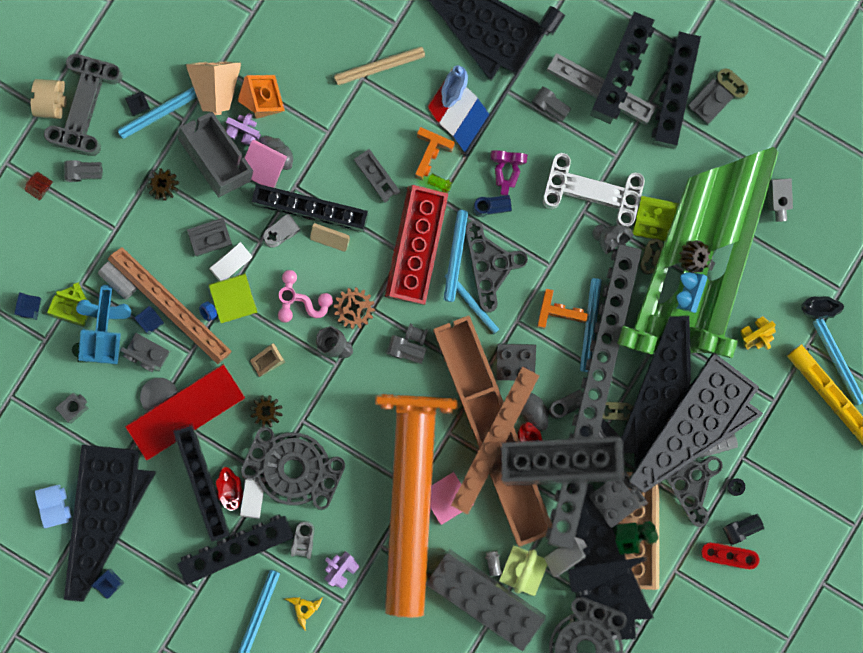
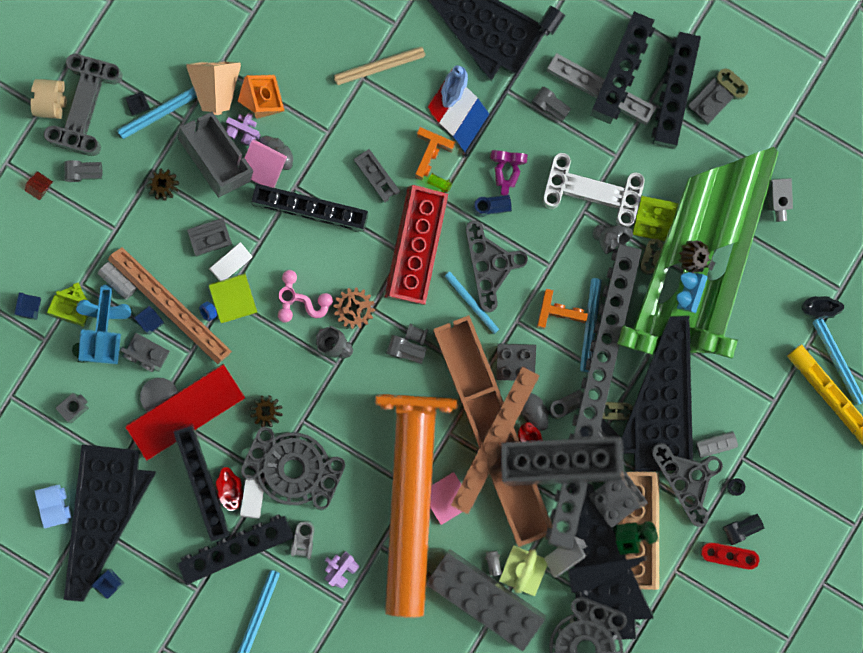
tan slope [250,343,285,377] -> none
light grey piece [264,214,301,248] -> none
yellow piece [285,597,323,632] -> none
tan slope [310,224,350,251] -> none
medium azure axle [443,210,468,302] -> none
wing [627,353,763,493] -> none
yellow hips [740,316,776,350] -> none

